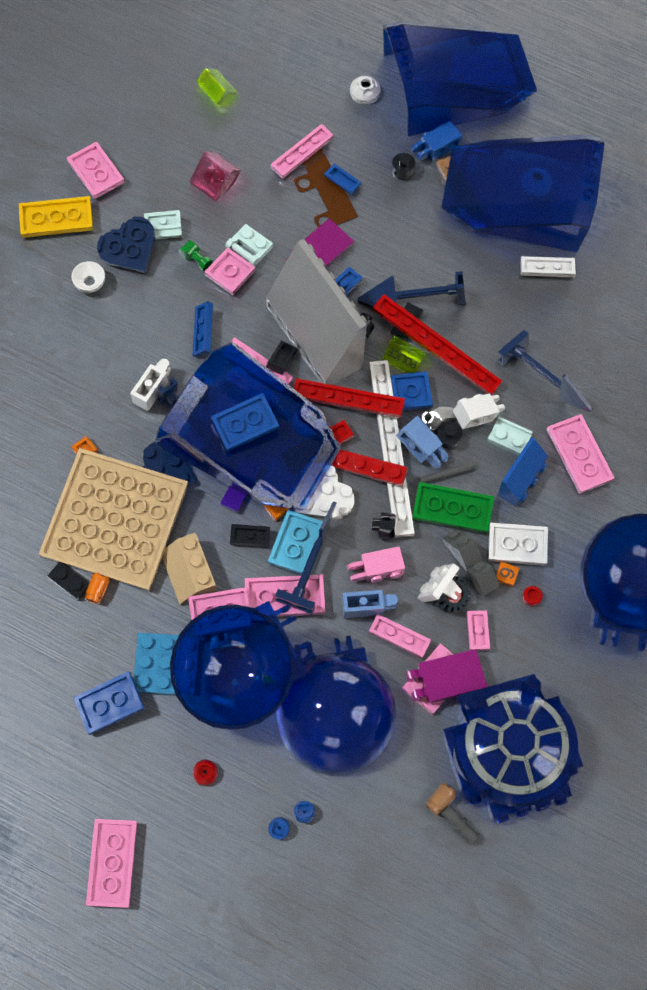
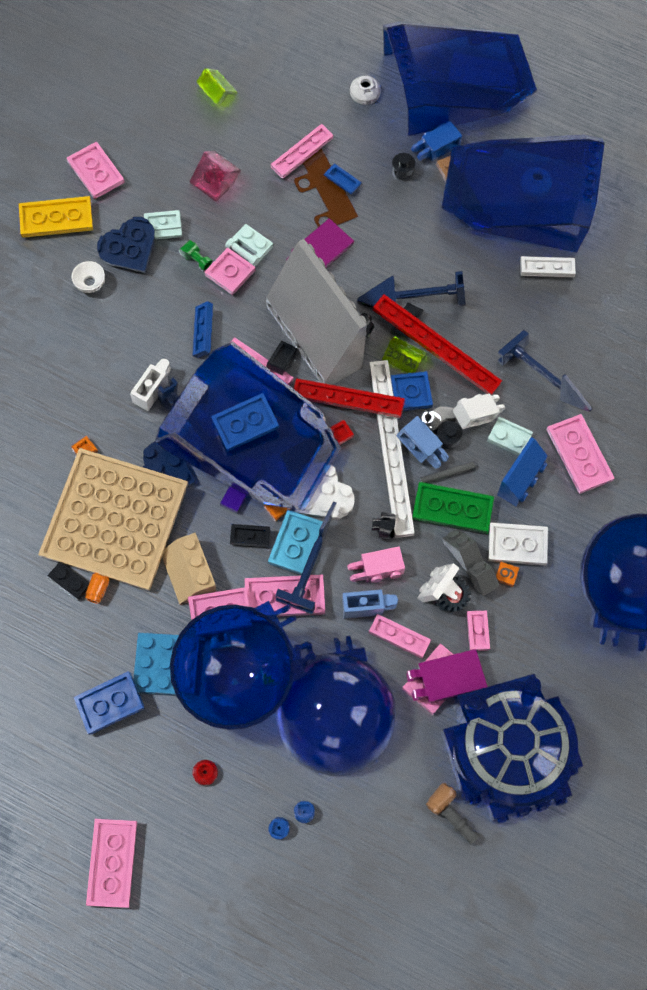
red plate [330,448,408,487] -> none
blue plate [335,267,363,296] -> none
red tile [522,586,543,607] -> none

